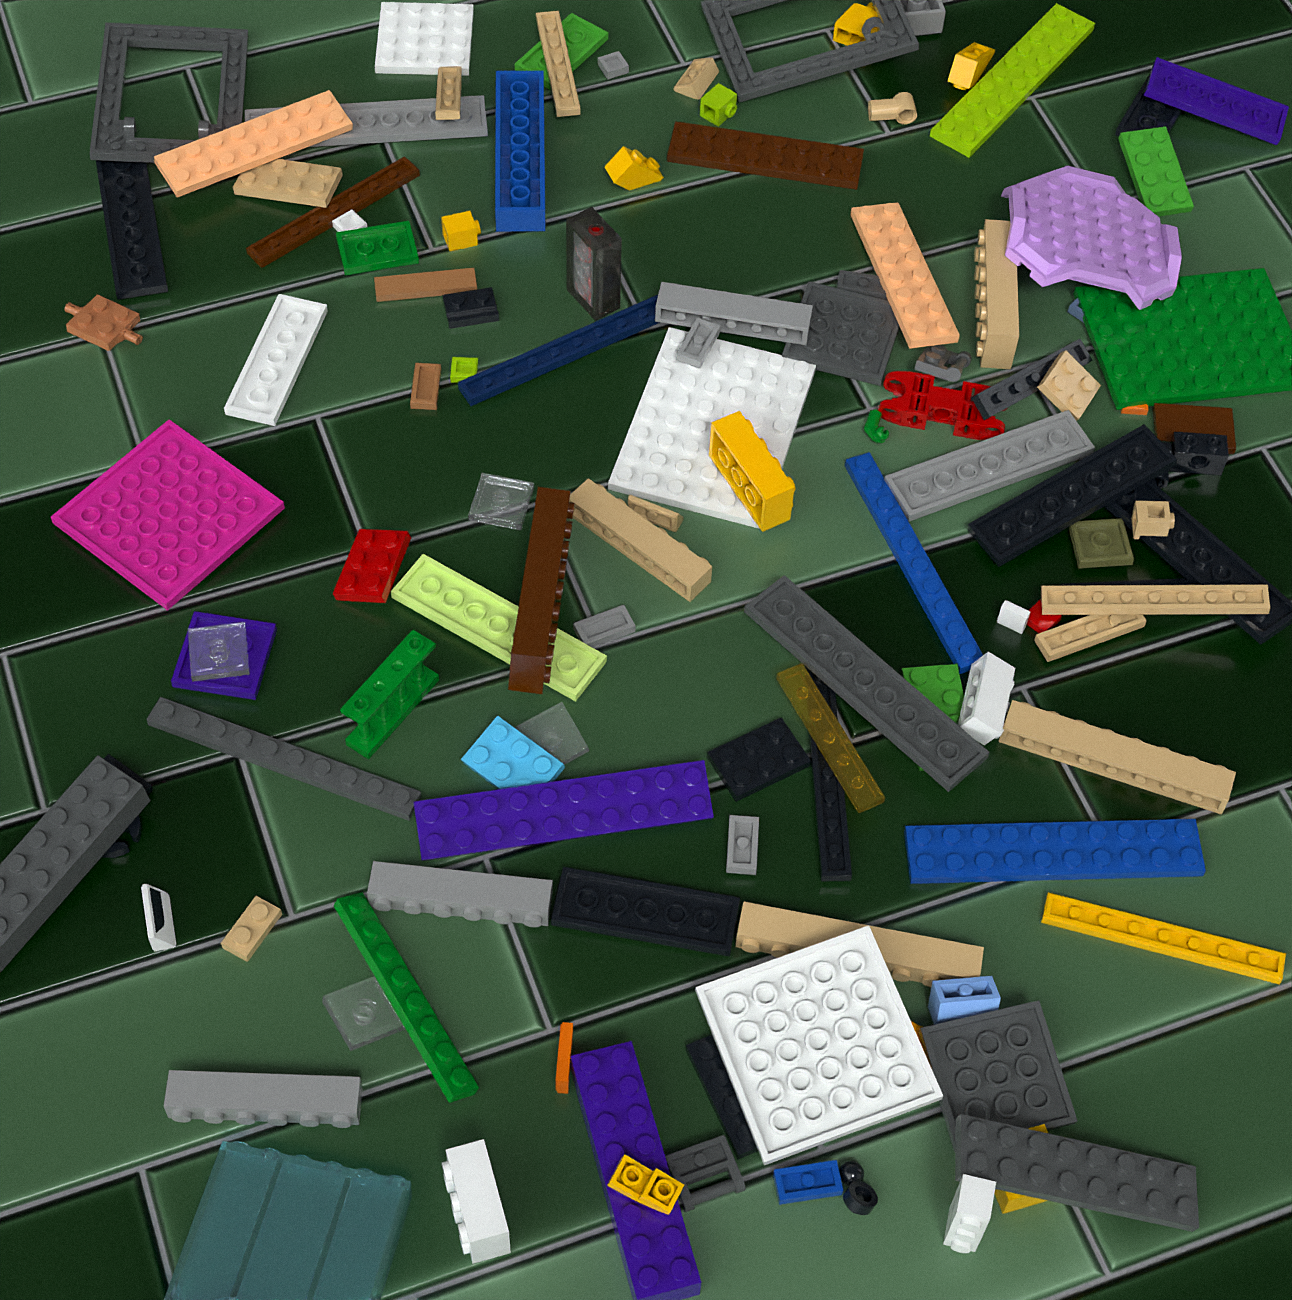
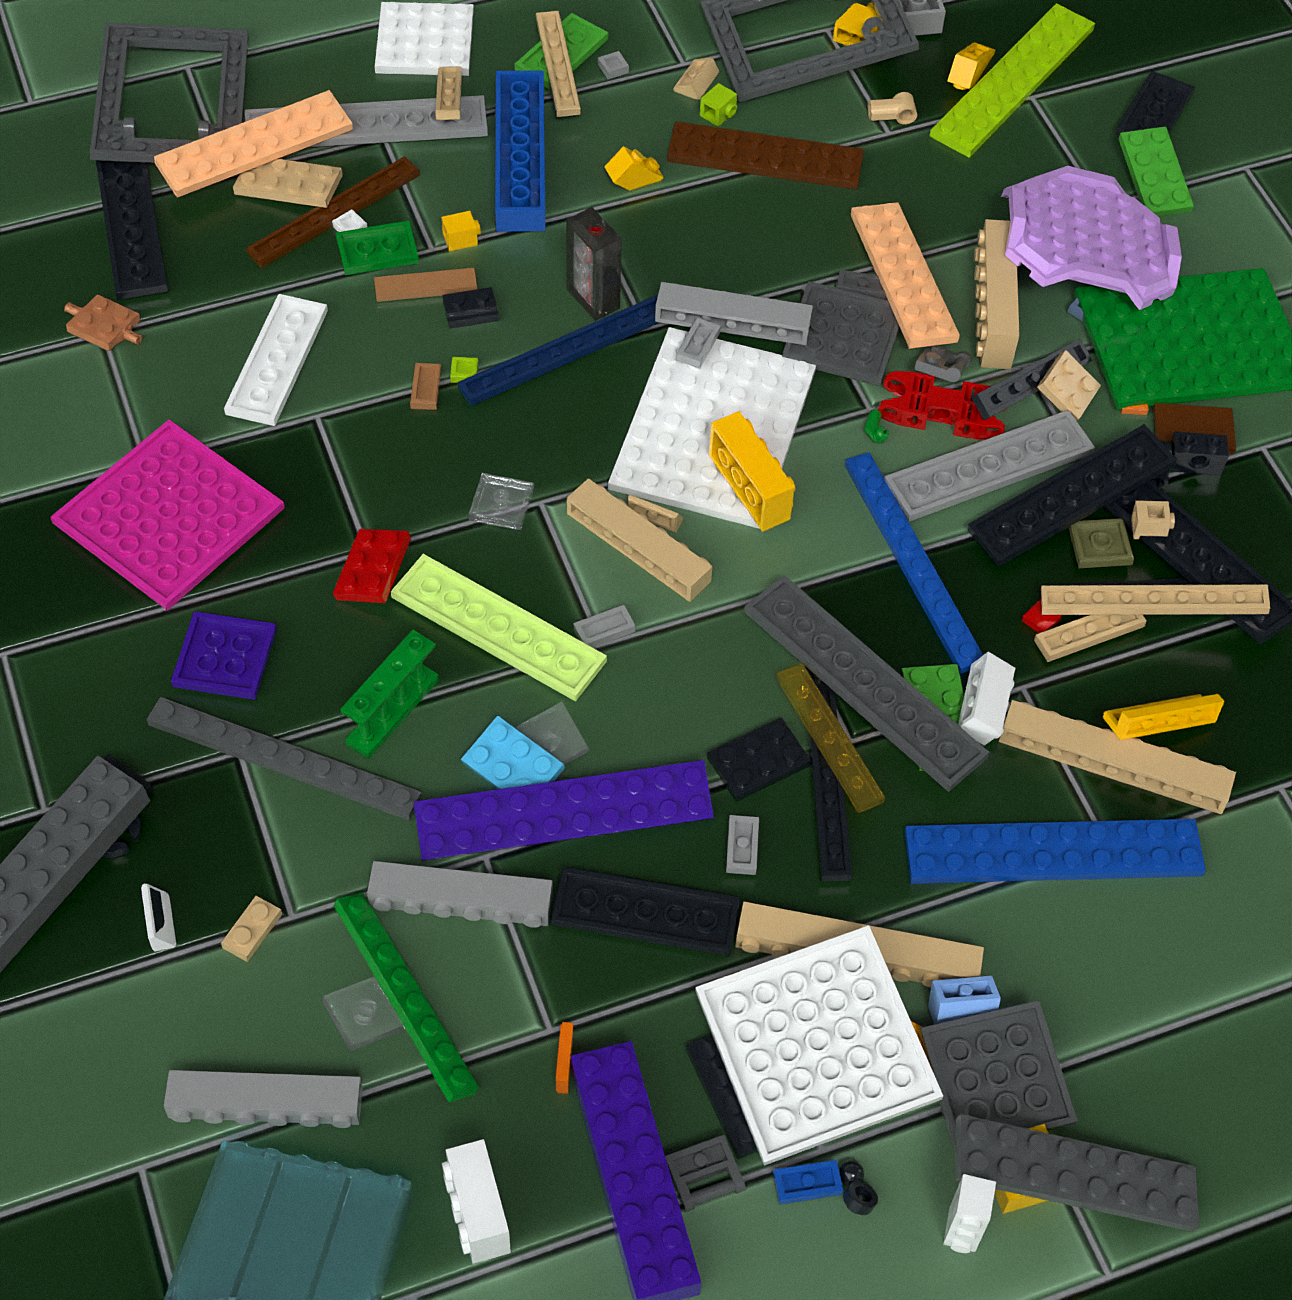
clear plate [188,622,250,682] -> none
reddish brown brick [508,487,575,694] -> none
yellow slope [607,1154,684,1215] -> none
white tile [997,600,1030,634] -> none
yellow tile [1041,892,1286,985] -> none
dark purple plate [1144,57,1289,145] -> none
none -> yellow fence [1103,694,1224,740]

